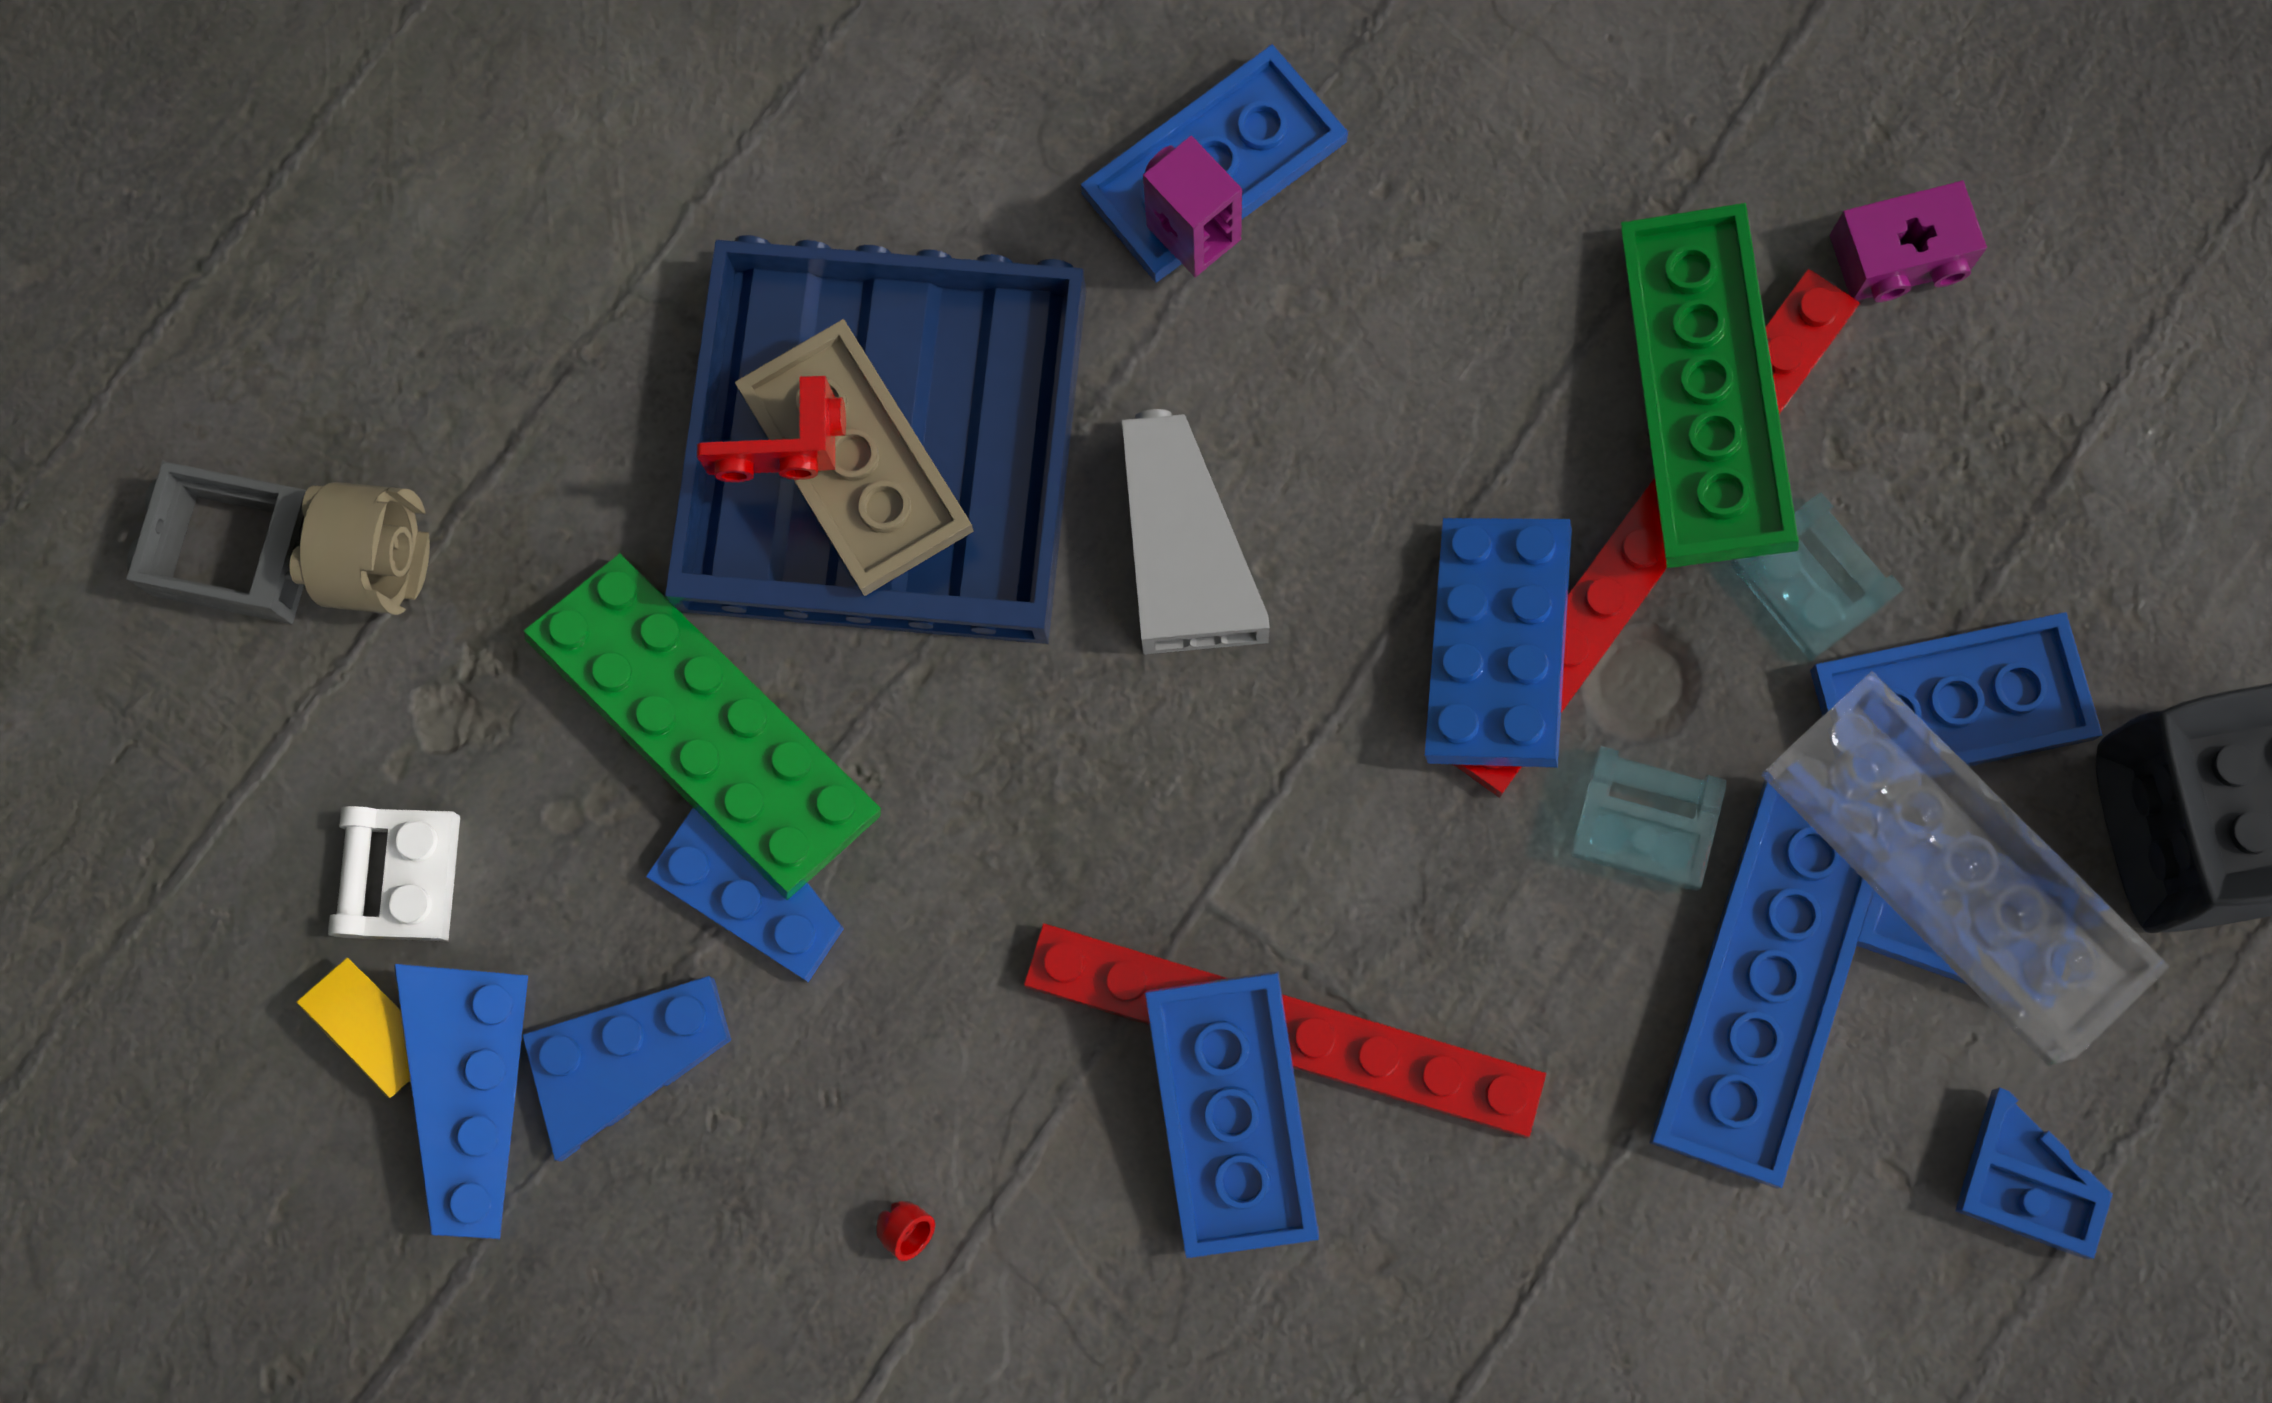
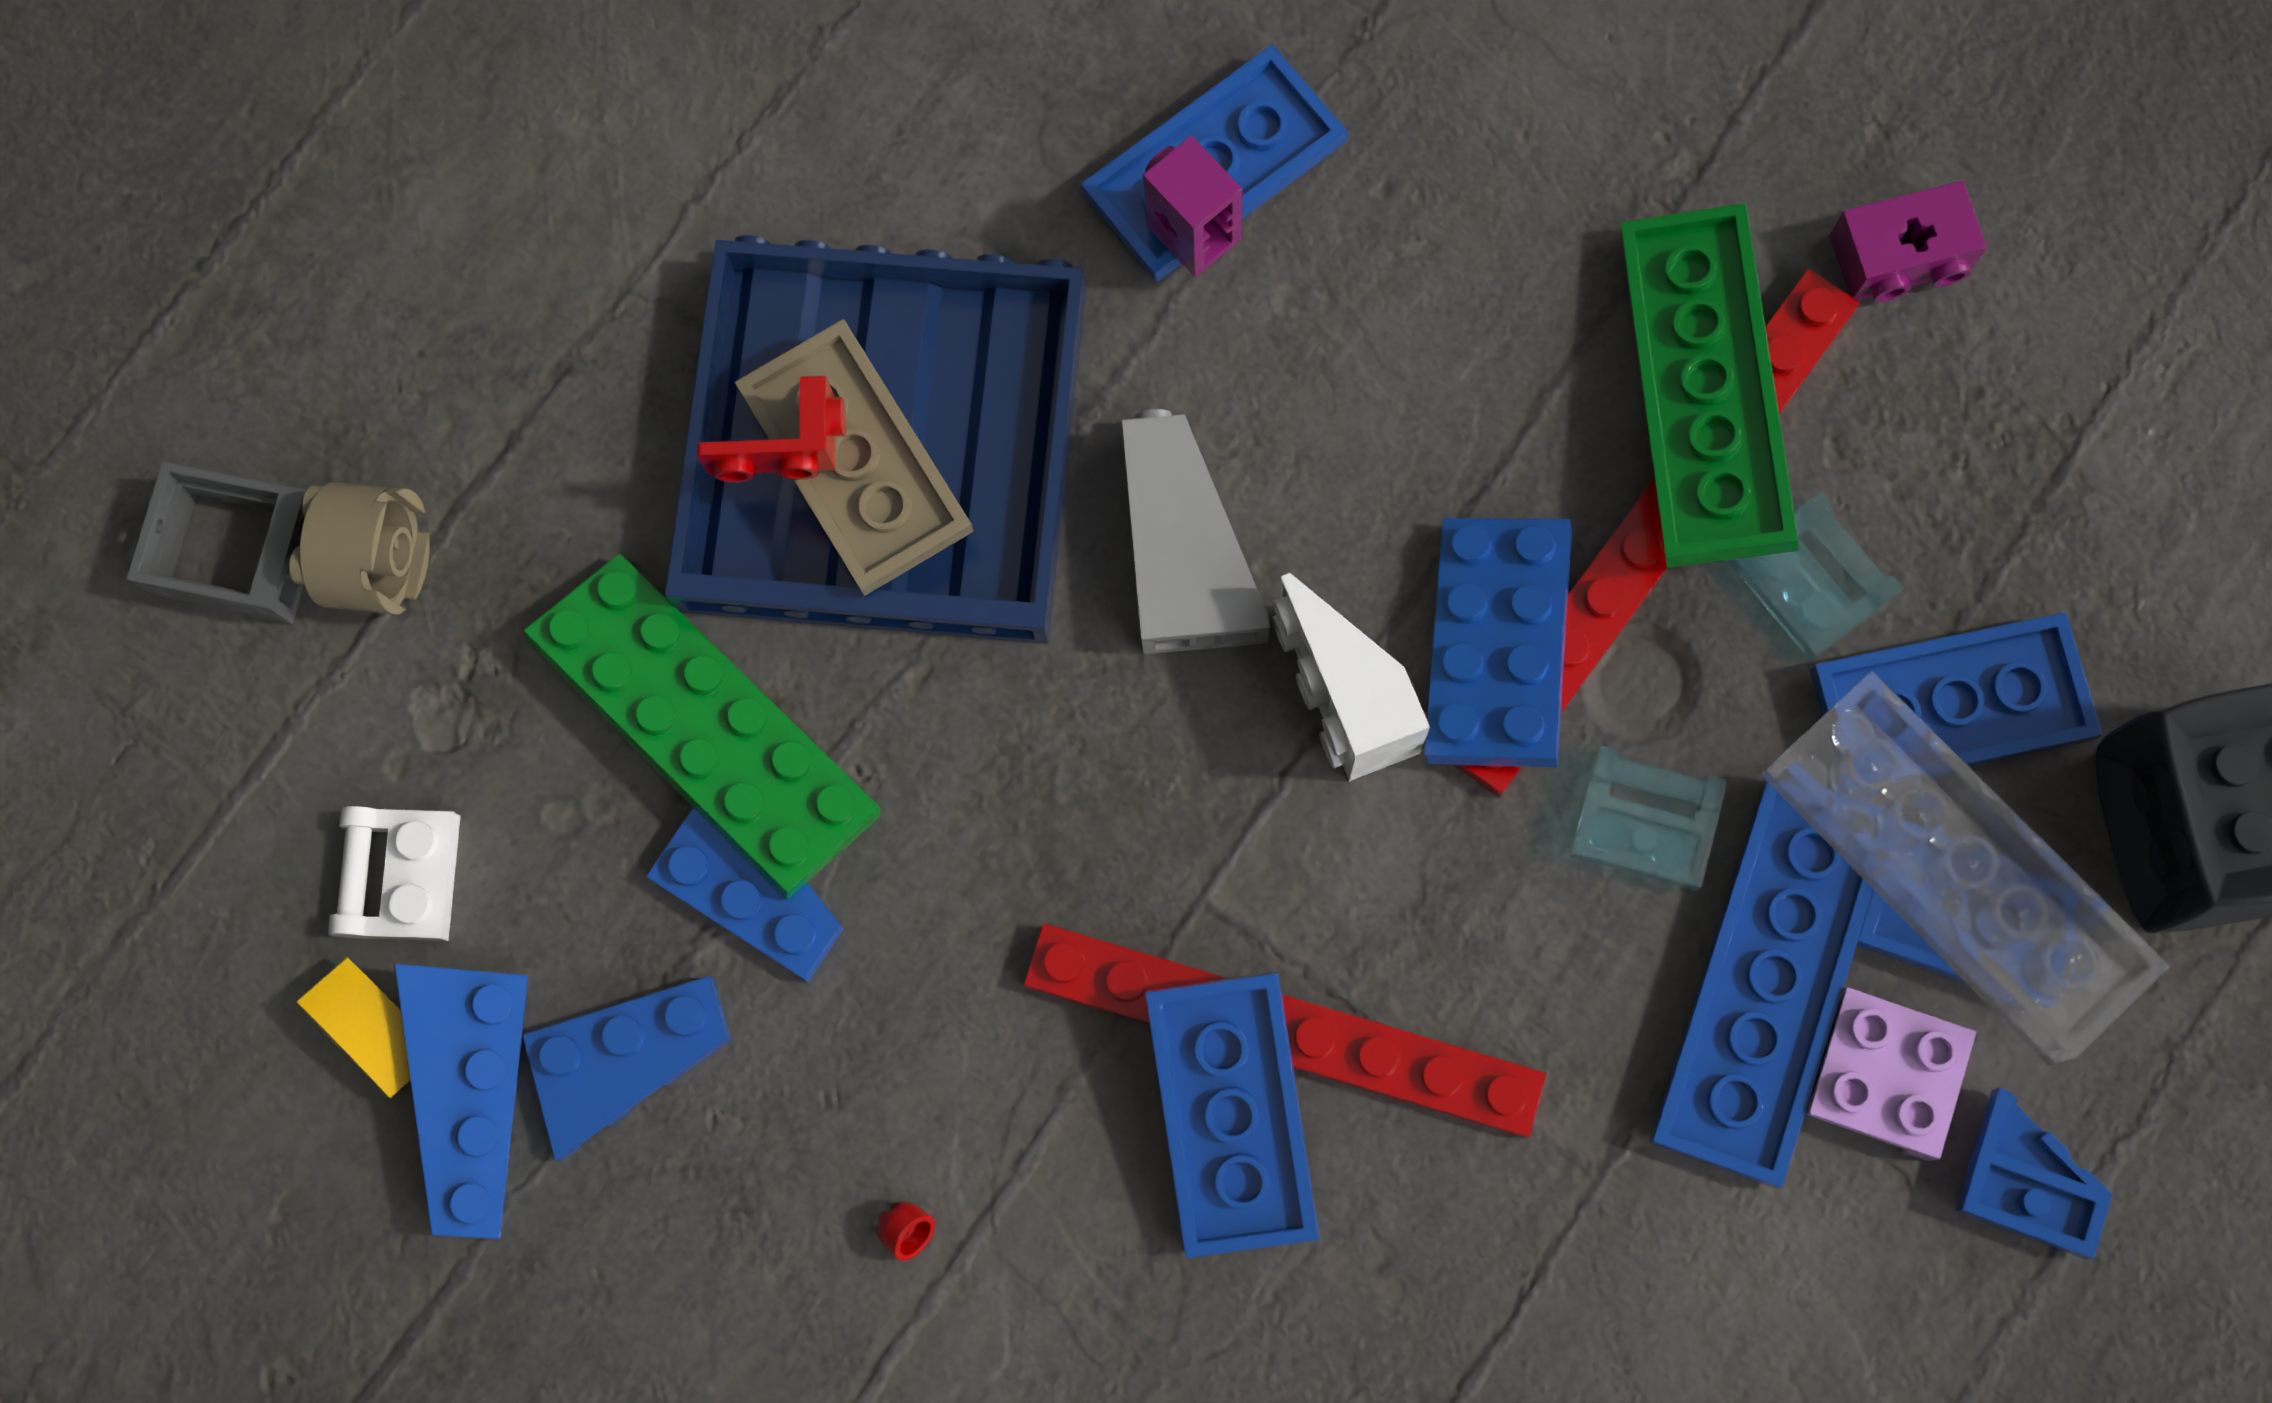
none -> white slope [1272,573,1430,781]
none -> lavender piece [1806,987,1977,1161]

